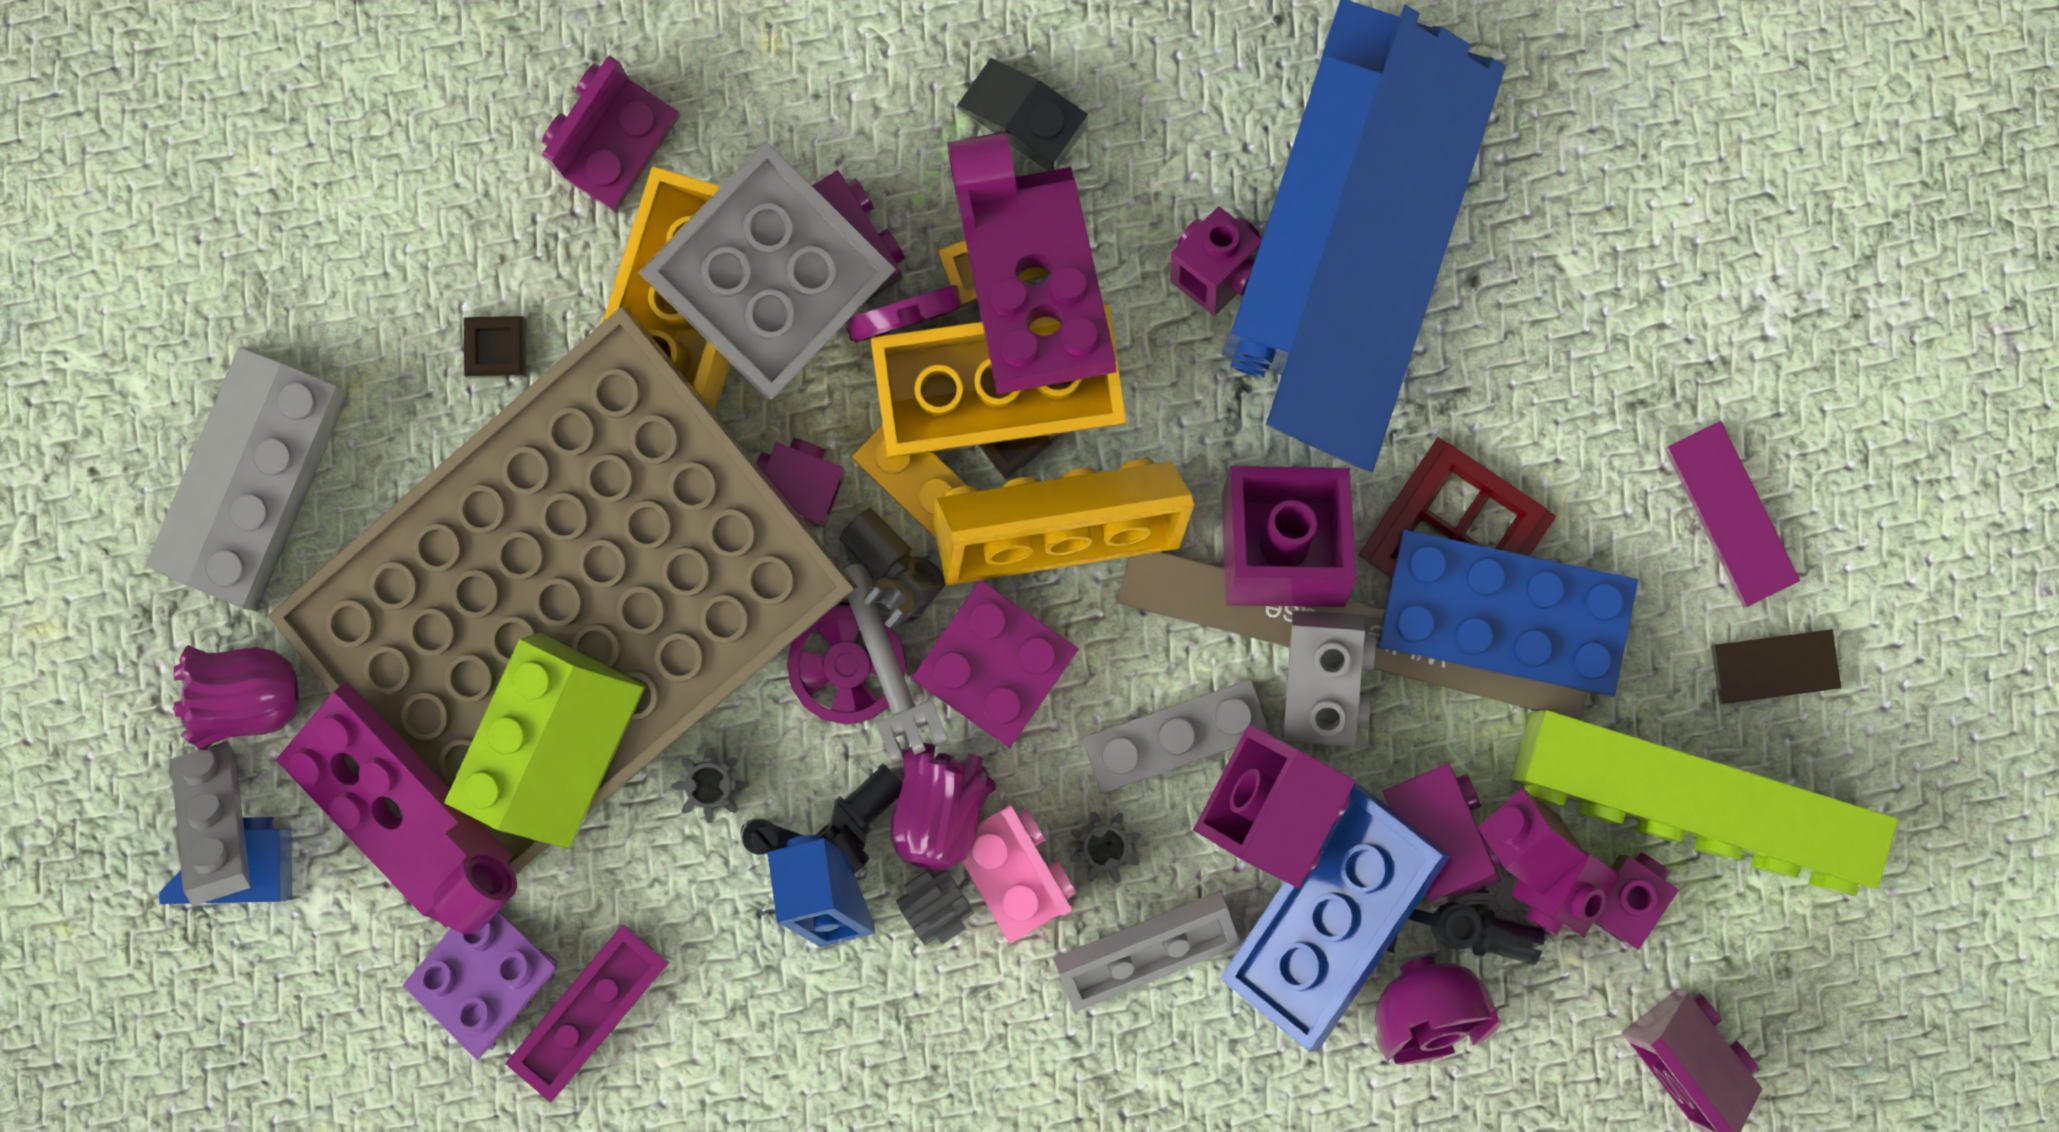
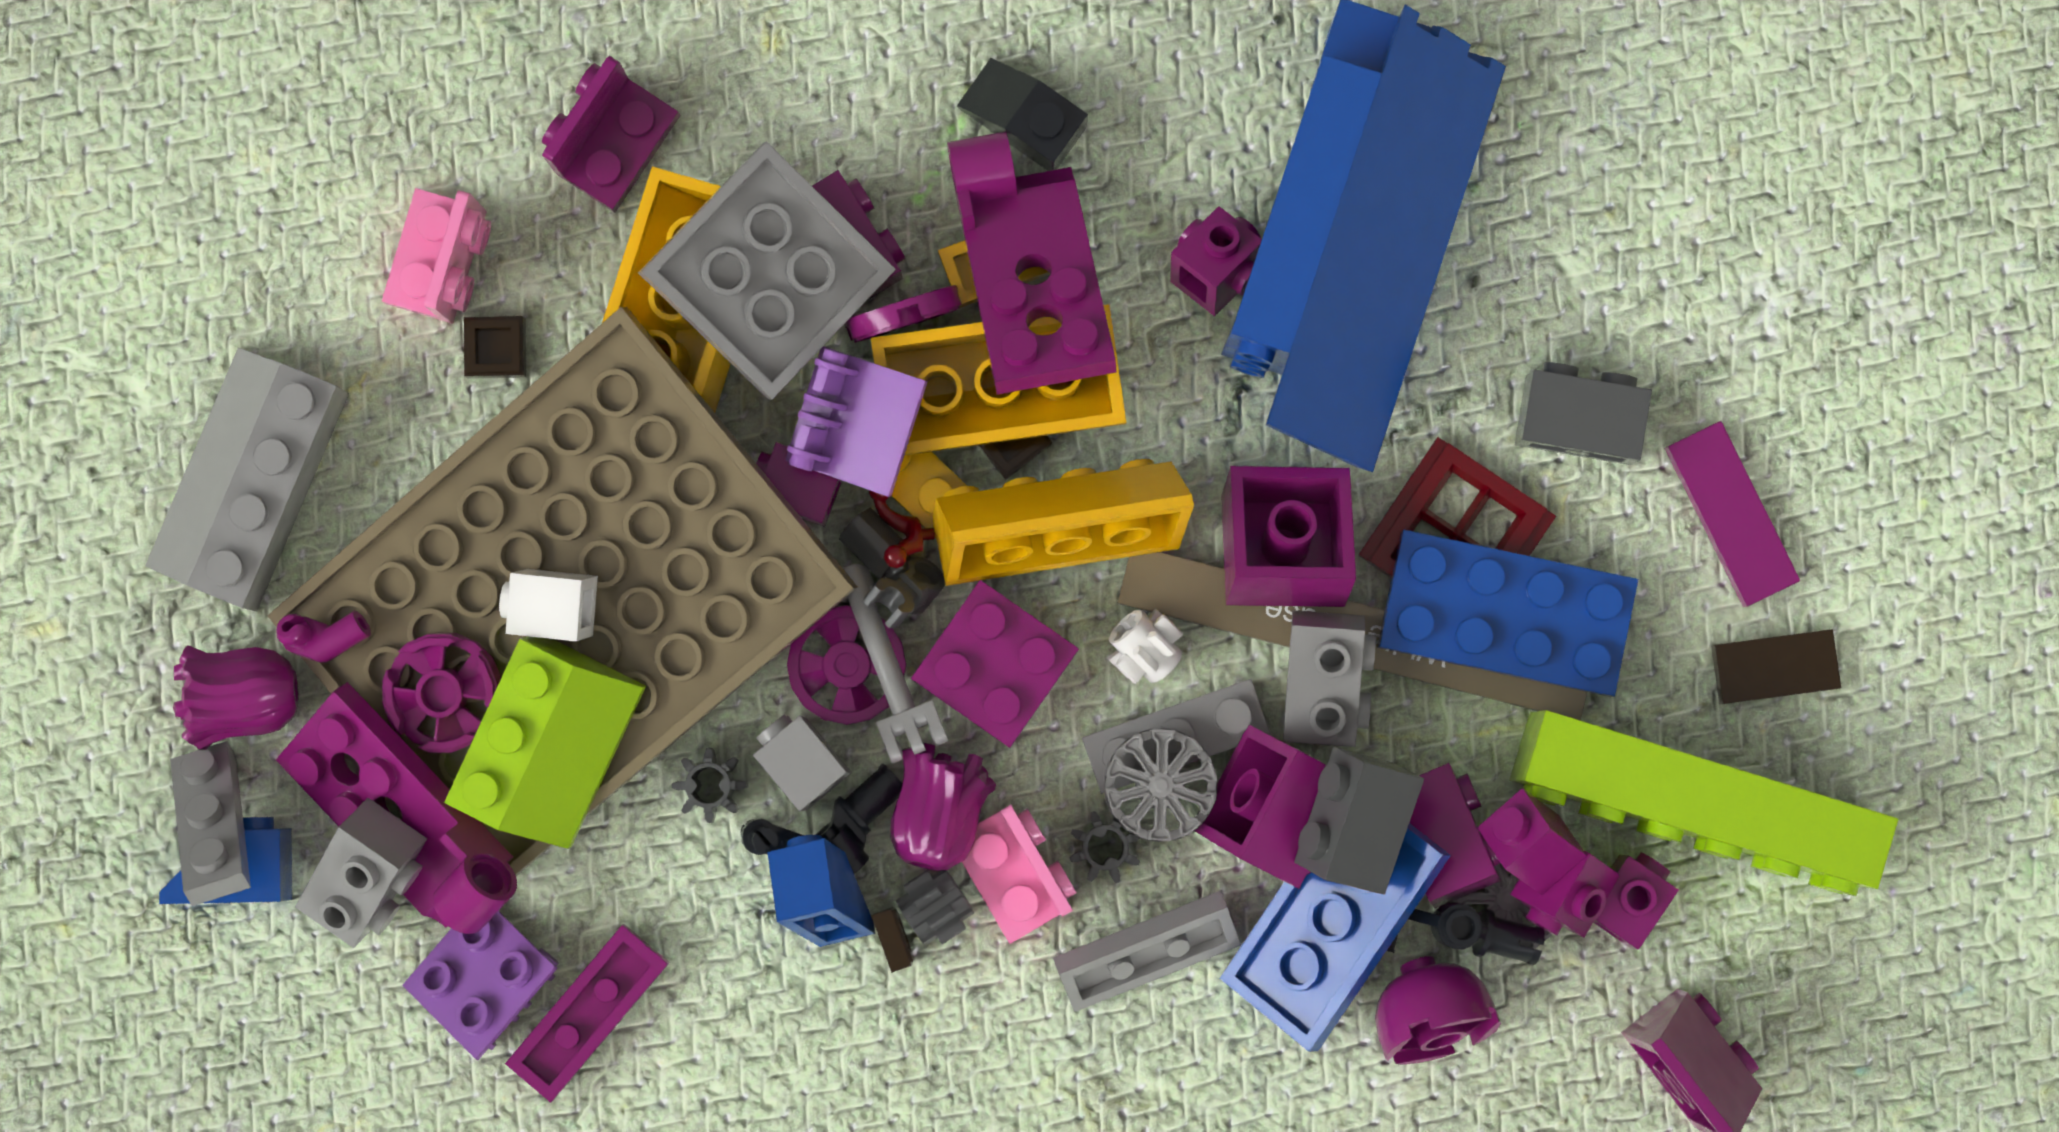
none -> magenta arm [276,610,371,663]
none -> light grey brick [295,798,427,948]
none -> bright pink bracket [382,188,491,324]
none -> magenta piece [382,633,502,753]
none -> white brick [499,569,598,641]
none -> light grey brick [753,715,852,812]
none -> medium lavender hinge [785,346,928,497]
none -> dark red piece [868,490,935,568]
none -> dark brown tile [871,907,915,973]
none -> light grey wheel [1104,728,1217,842]
none -> white gear [1108,609,1183,684]
none -> dark grey brick [1294,746,1424,895]
none -> dark grey brick [1514,362,1652,465]

